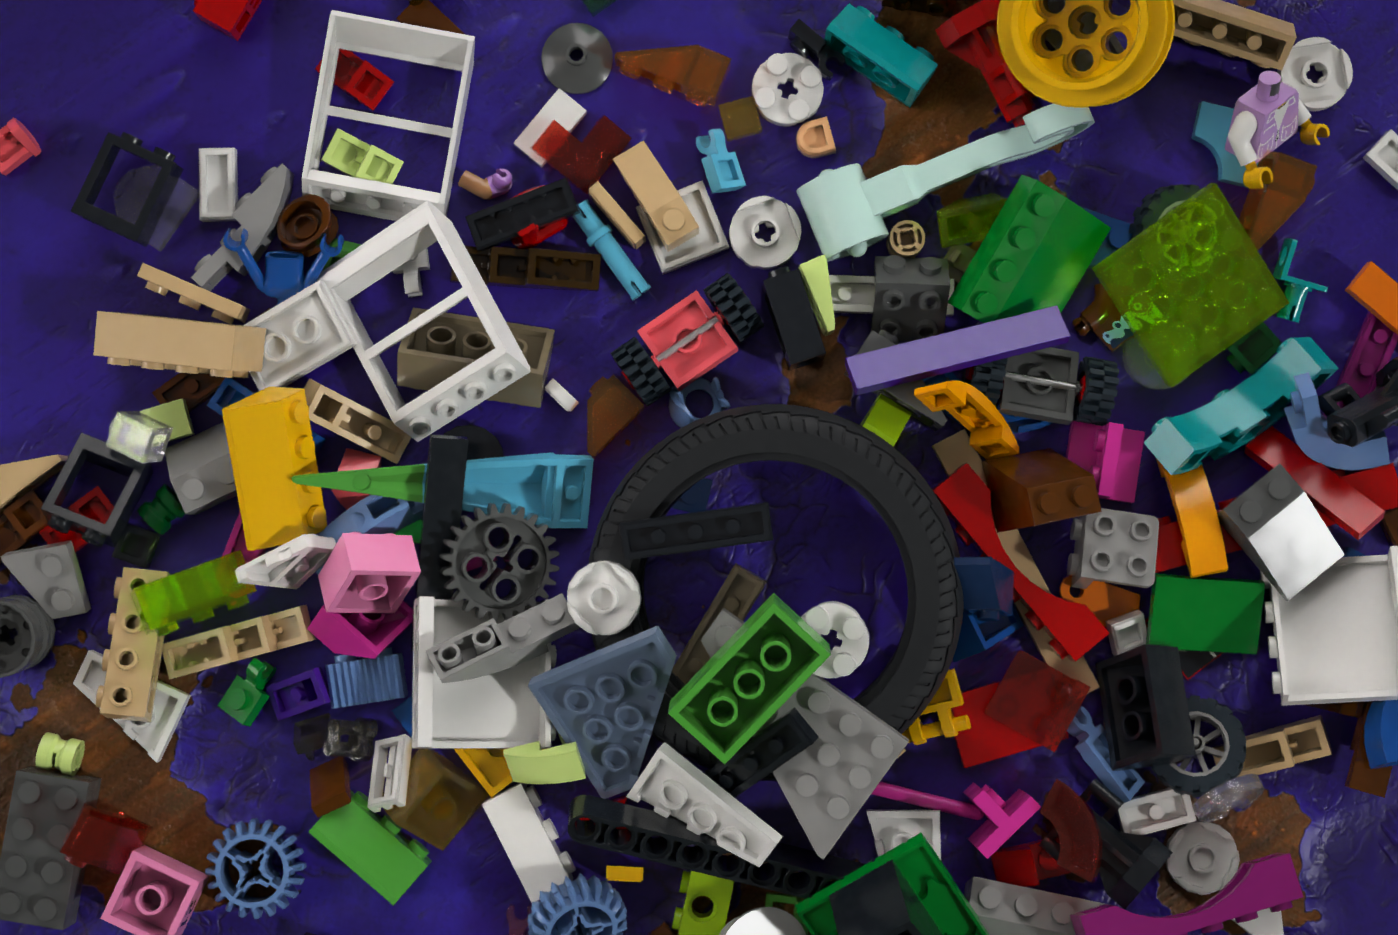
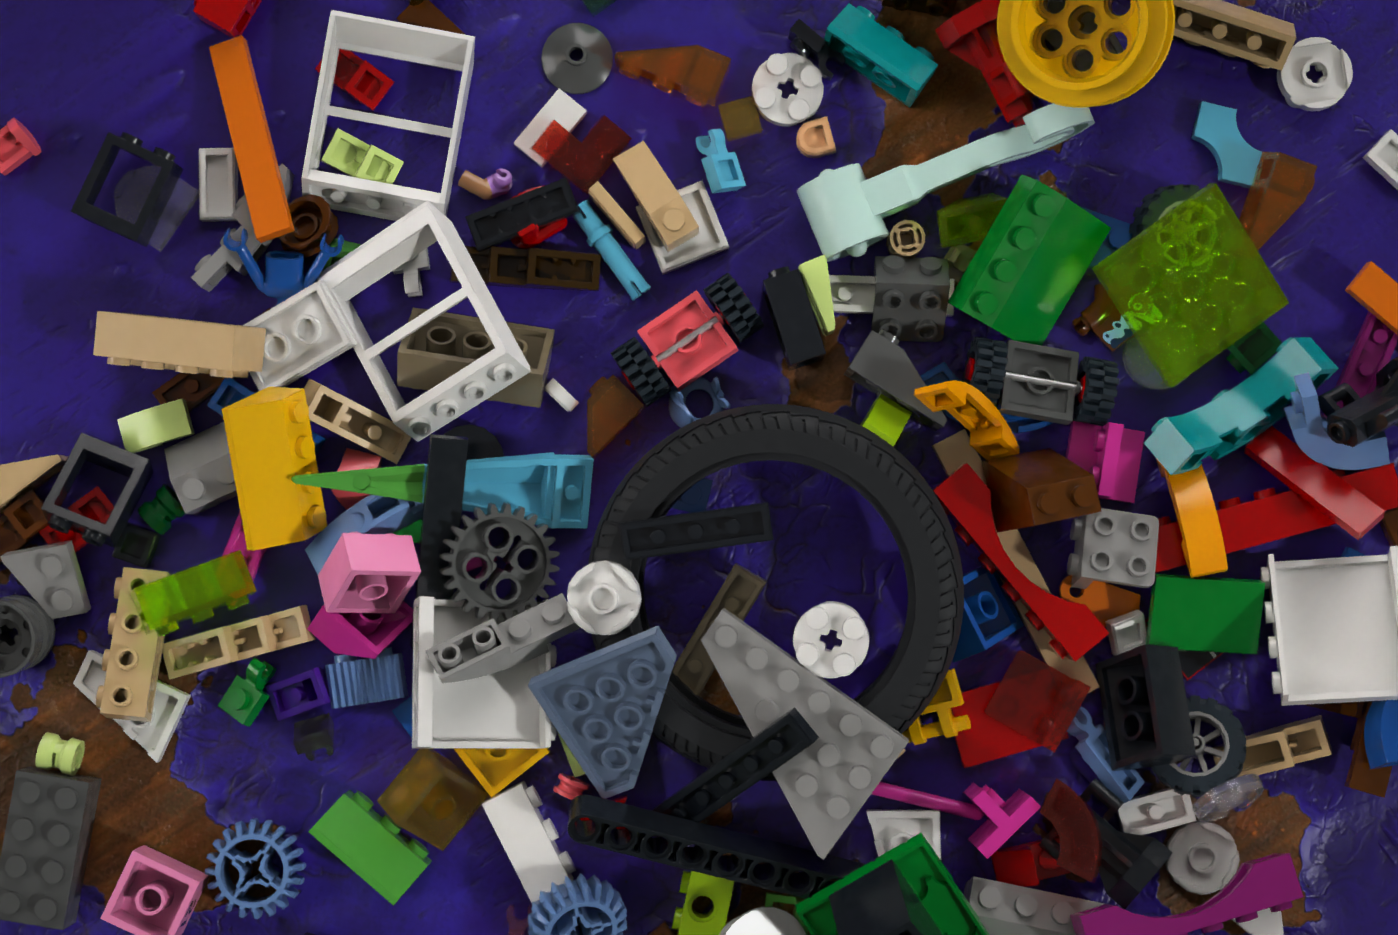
clear red brick [60,803,152,874] -> none
clear brick [106,411,173,463] -> none
tan plate [137,263,250,324] -> none
white wing [235,534,336,589] -> none
reddish brown tile [309,755,351,817] -> none
clear smoke piece [323,717,378,762] -> none
white tile [367,734,412,813] -> none
yellowish green slope [503,741,586,784] -> none
yellow tile [606,865,644,882] -> none
white wing [626,742,783,868] -> none
bright green brick [668,593,831,764] -> none
white plate [729,196,801,270] -> none
tile [845,305,1070,395] -> none
dark blue slope [954,557,1014,622] -> none
slope [1217,464,1345,601] -> none
torso [1225,71,1330,189] -> none
teal bracket [1272,238,1328,323] -> none
none -> orange tile [209,35,295,243]
none -> coral bush [553,773,590,800]

